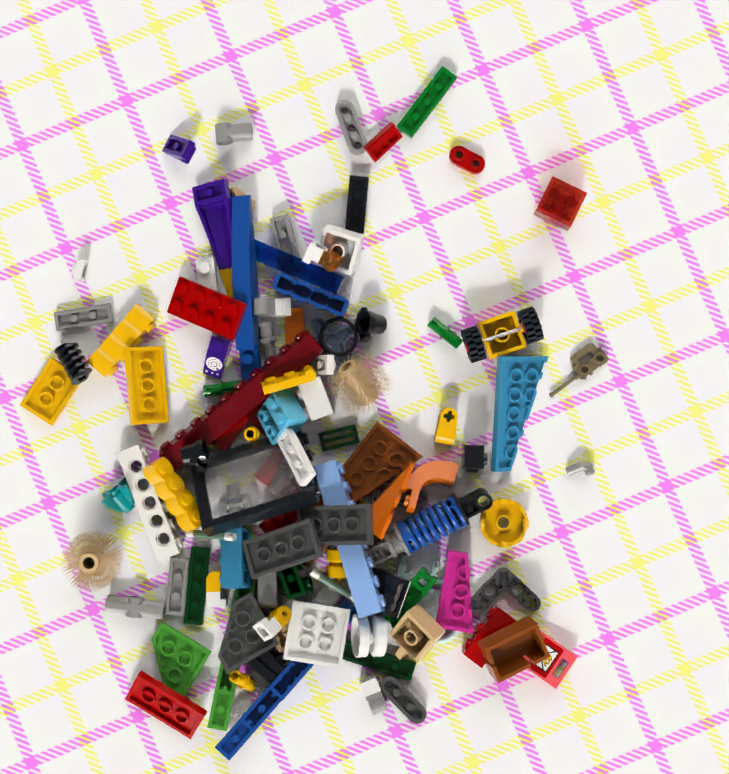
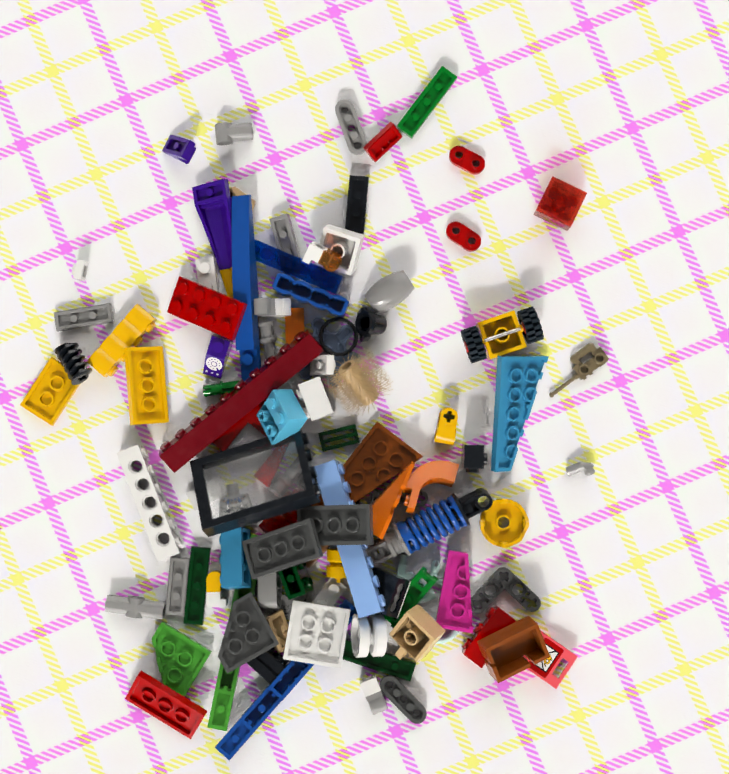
tan piece [60,530,123,592] -> none
teal brick [101,477,135,513] -> none
yellow brick [142,457,201,532] -> none
black piece [180,438,211,473] -> none
bar [185,530,237,541] -> none
yellow pin [229,670,257,692] -> none
yellow pin [244,427,260,442] -> none
leg [252,606,292,641] -> none
yellow plate [261,365,316,395] -> none
white plate [276,427,316,486] -> none
sand green bar [308,568,354,602] -> none
green axle [427,317,463,349] -> none
none -> light grey piece [365,270,414,313]
none -> red plate [446,222,481,252]

